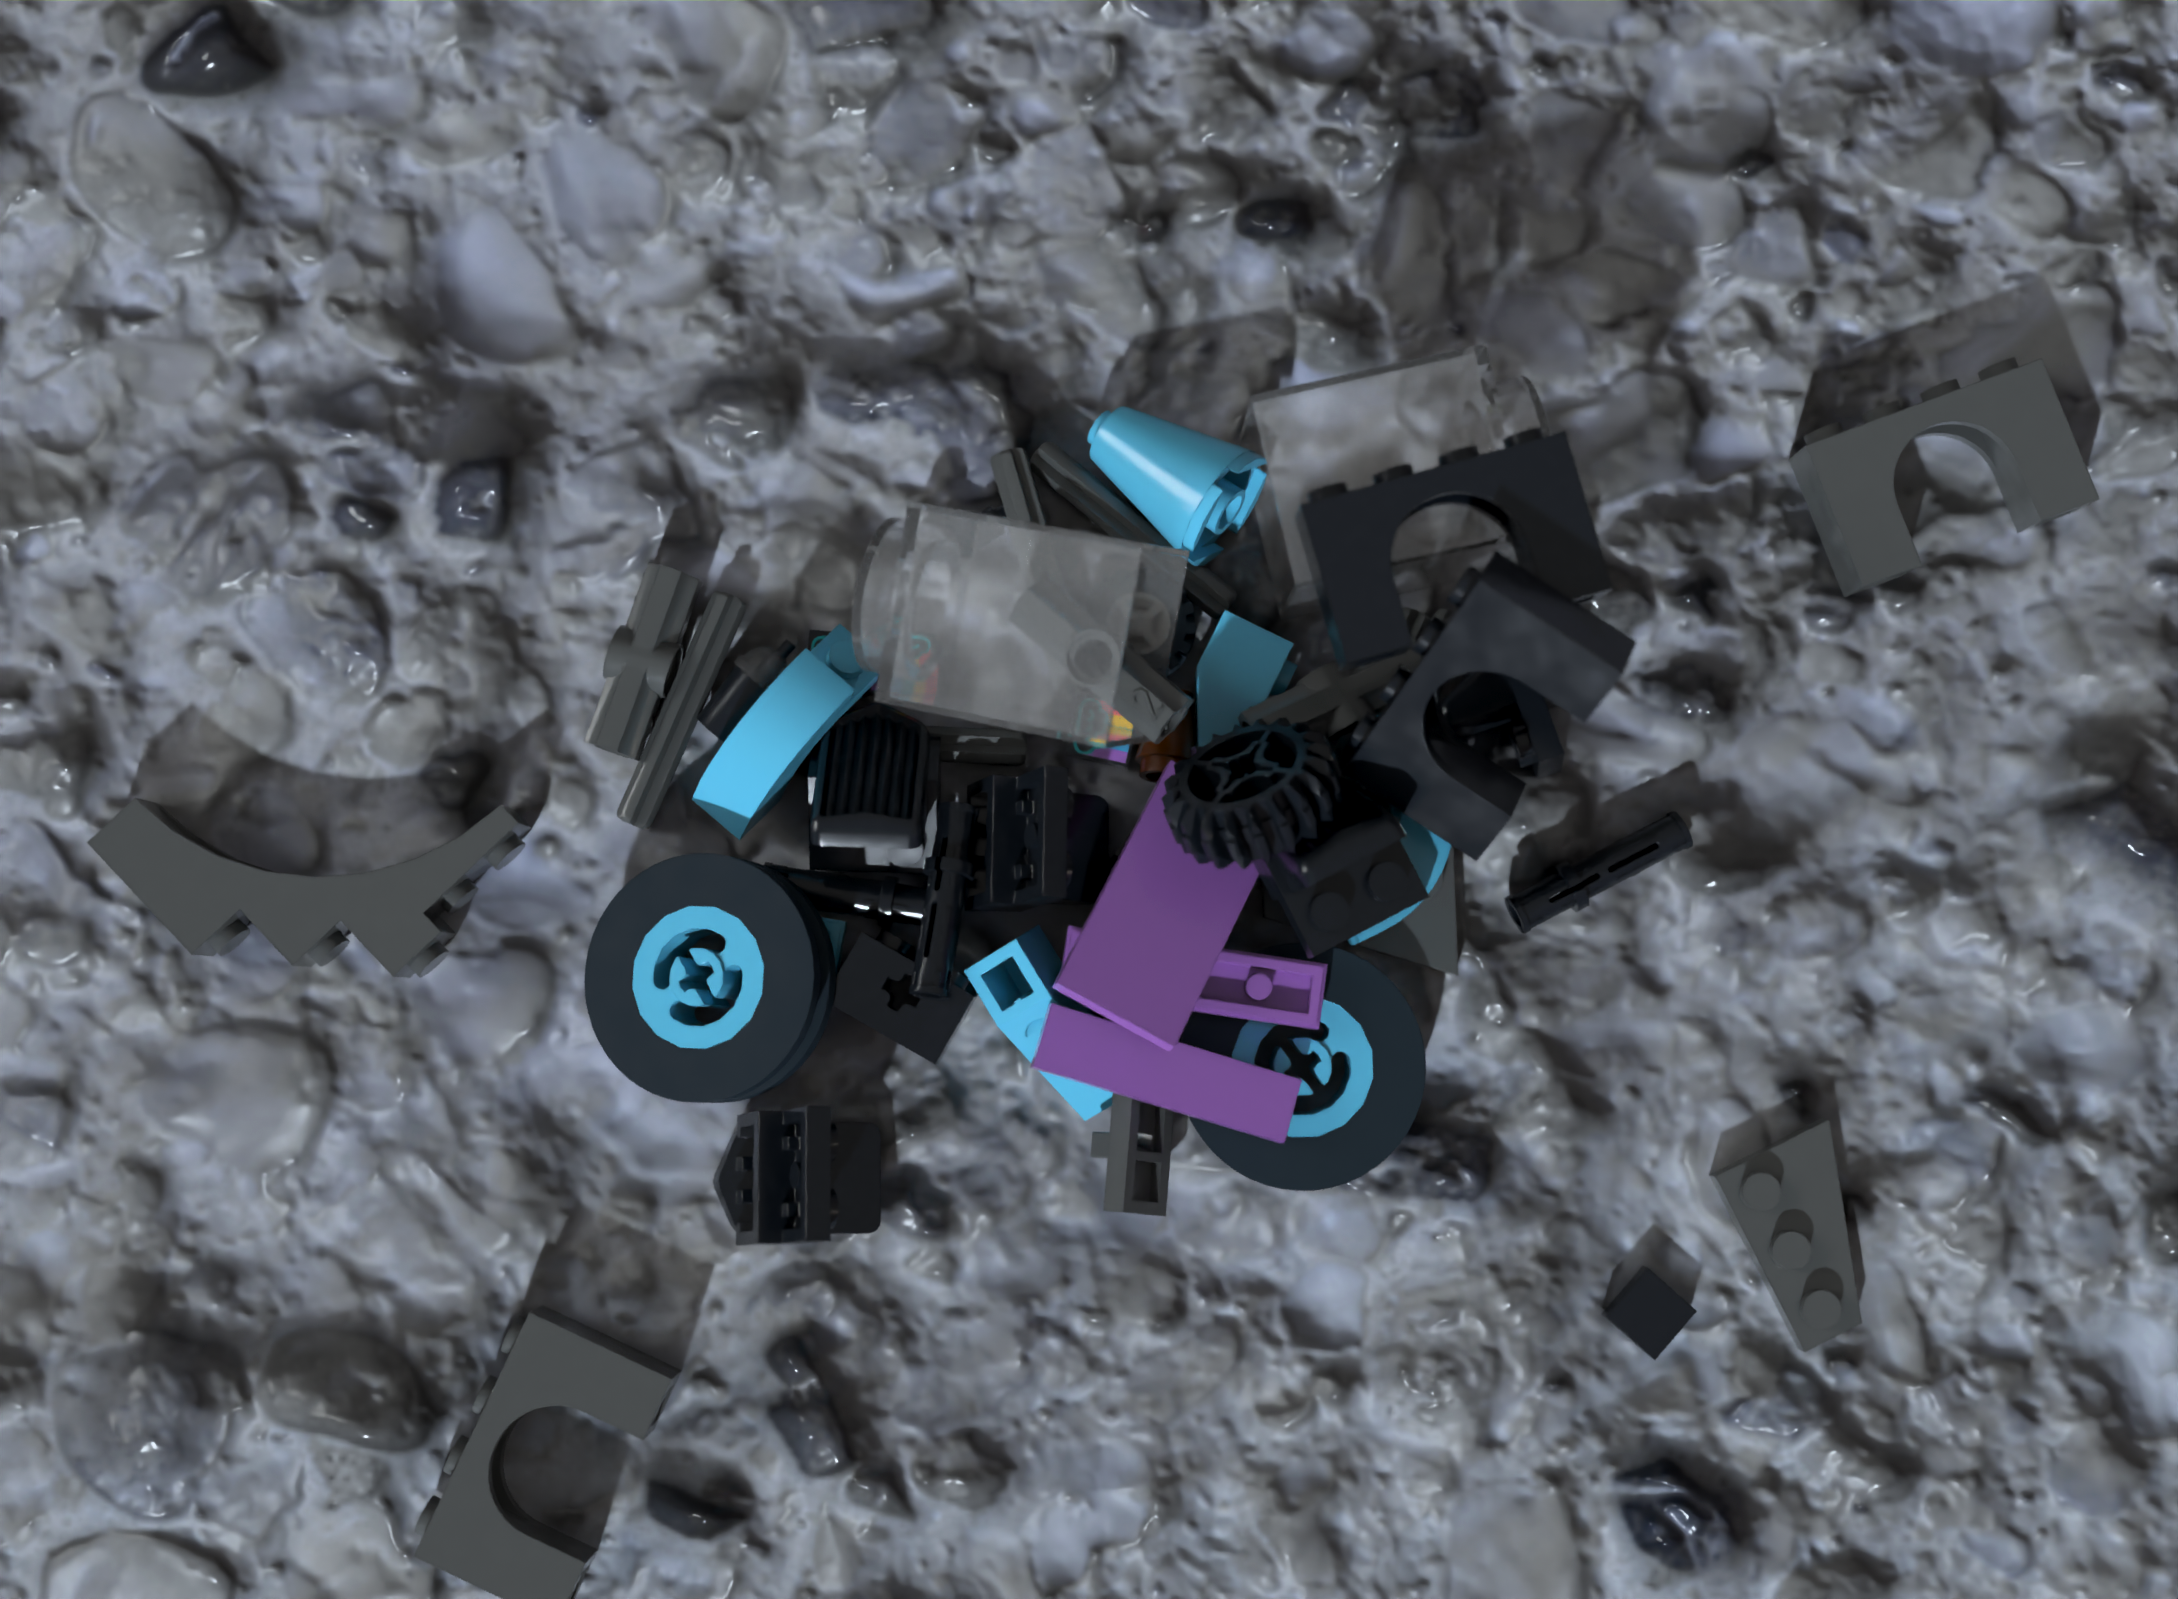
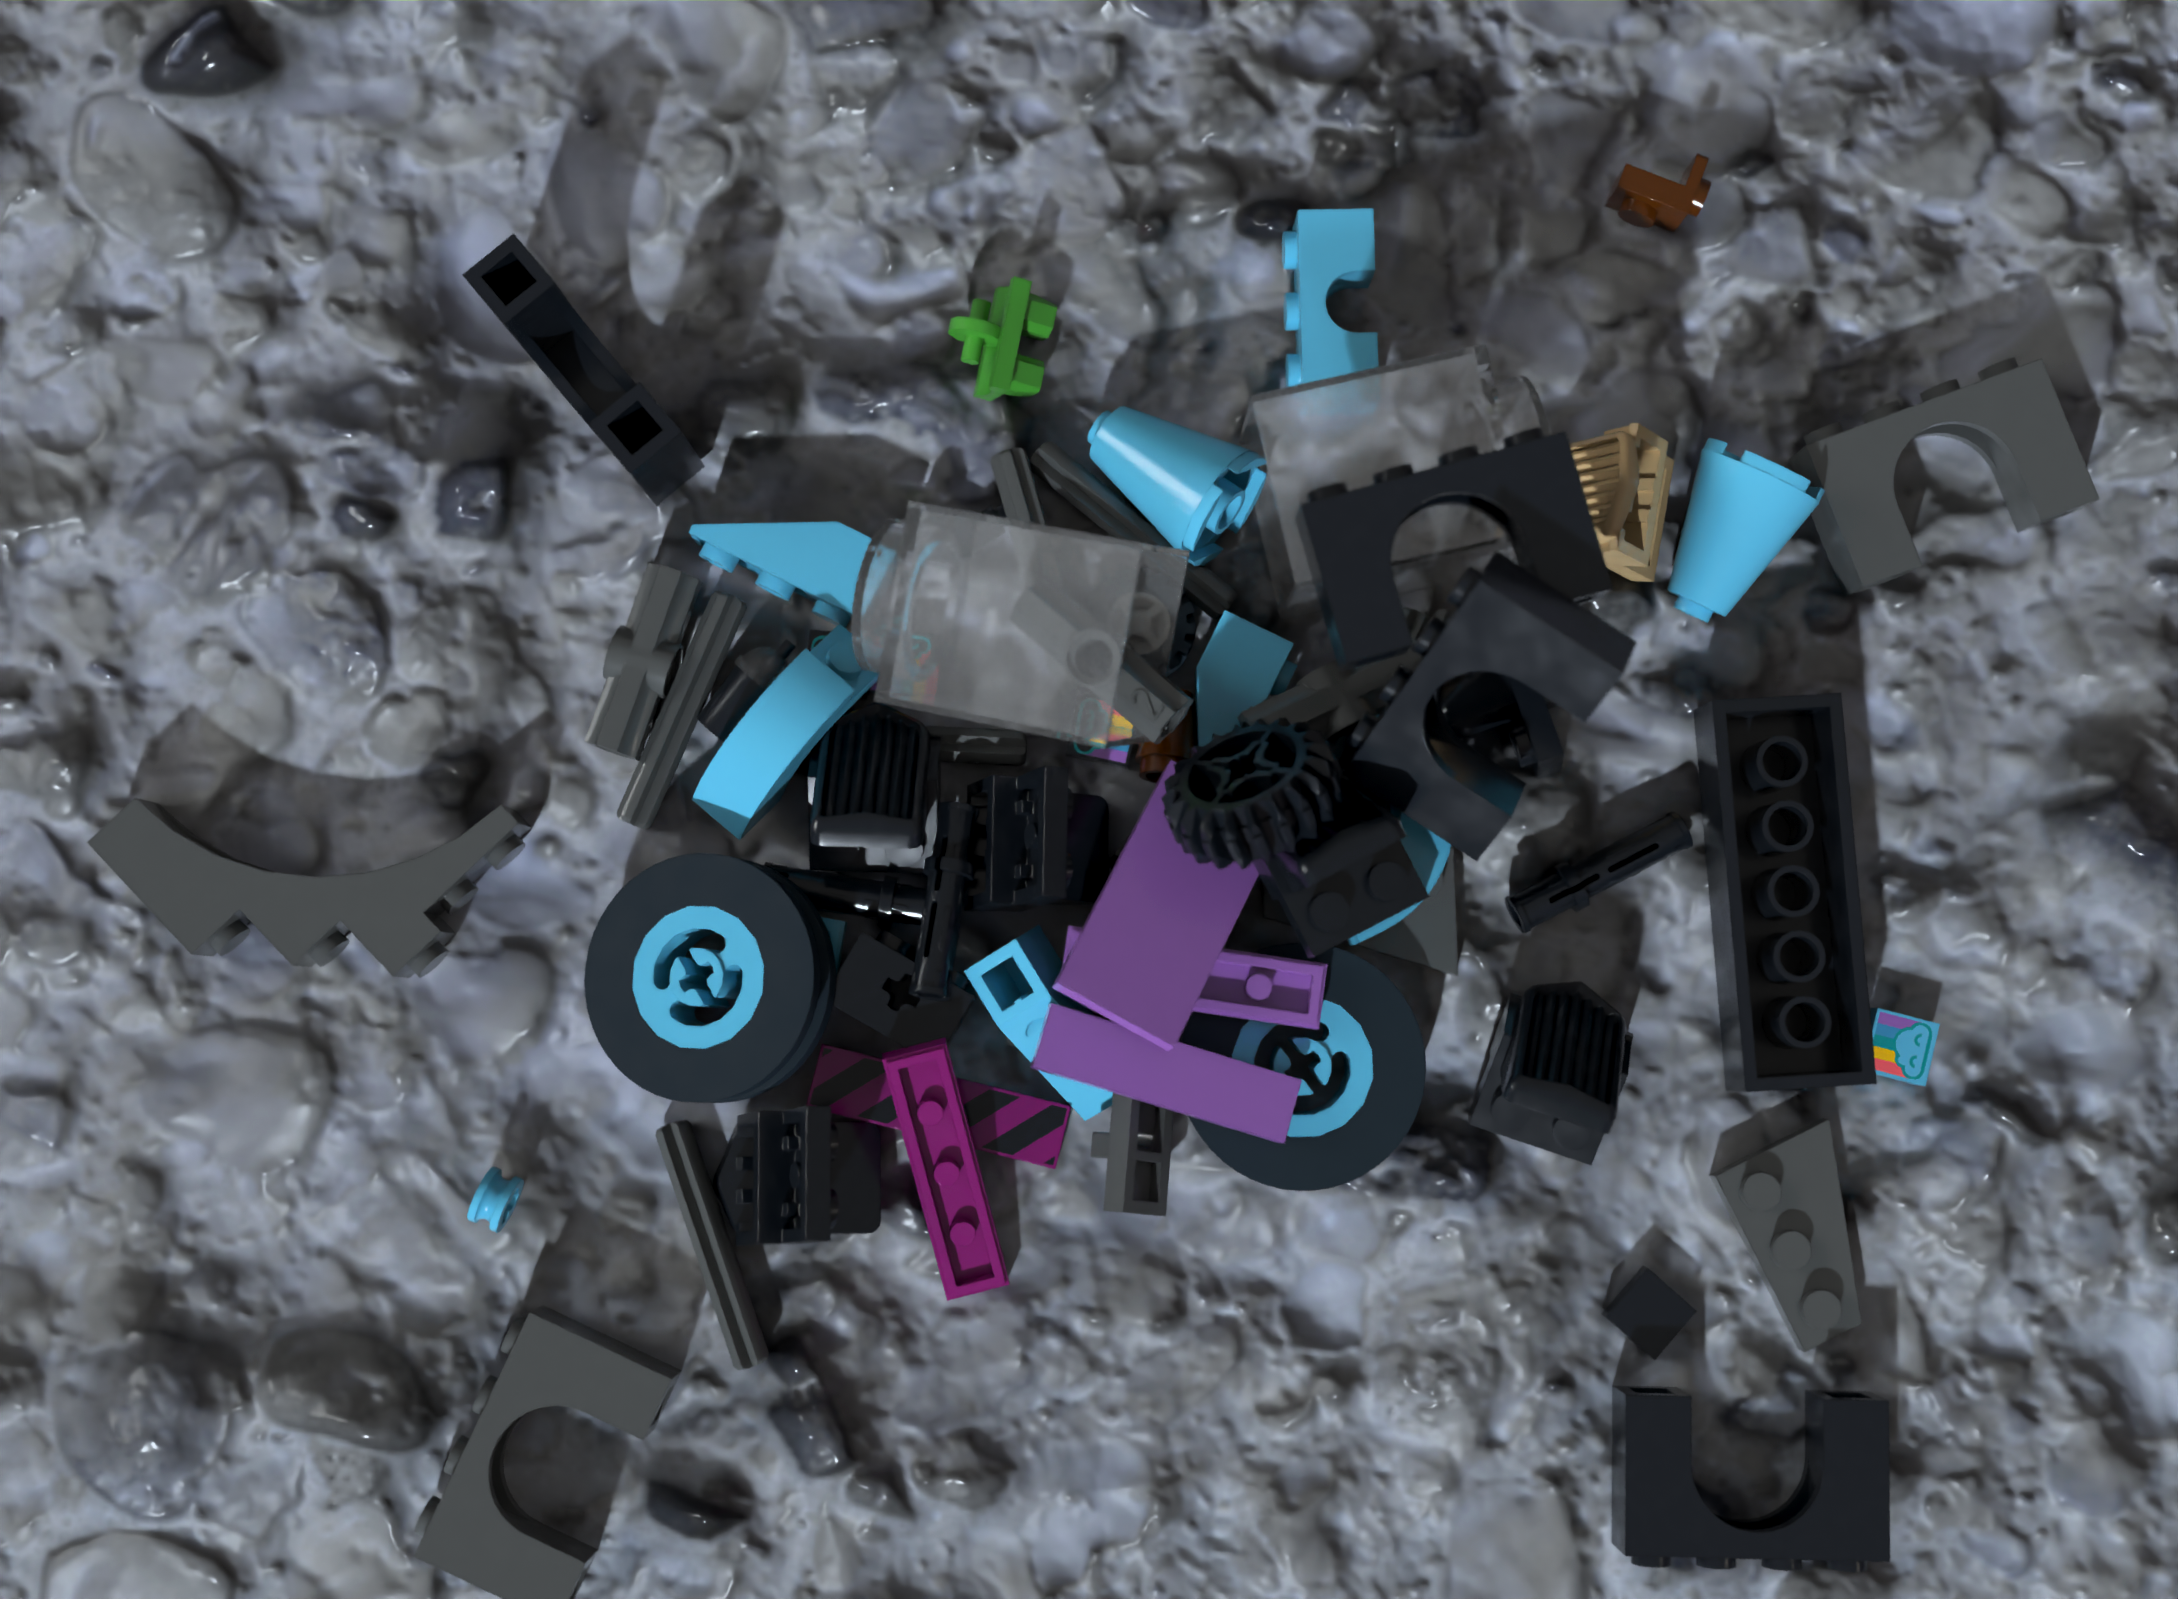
none -> black arch [463,233,705,506]
none -> medium azure bush [467,1166,524,1233]
none -> dark grey axle [655,1120,769,1370]
none -> medium azure slope [688,521,899,628]
none -> tile [806,1044,1071,1169]
none -> magenta tile [882,1037,1010,1301]
none -> bright green hips [948,276,1057,401]
none -> medium azure arch [1282,208,1379,411]
none -> black piece [1468,981,1634,1165]
none -> tan piece [1569,423,1674,582]
none -> reddish brown bracket [1605,153,1711,233]
none -> black arch [1612,1385,1890,1572]
none -> medium azure cone [1667,438,1825,623]
none -> black brick [1693,693,1877,1092]
none -> tile [1870,1008,1940,1086]

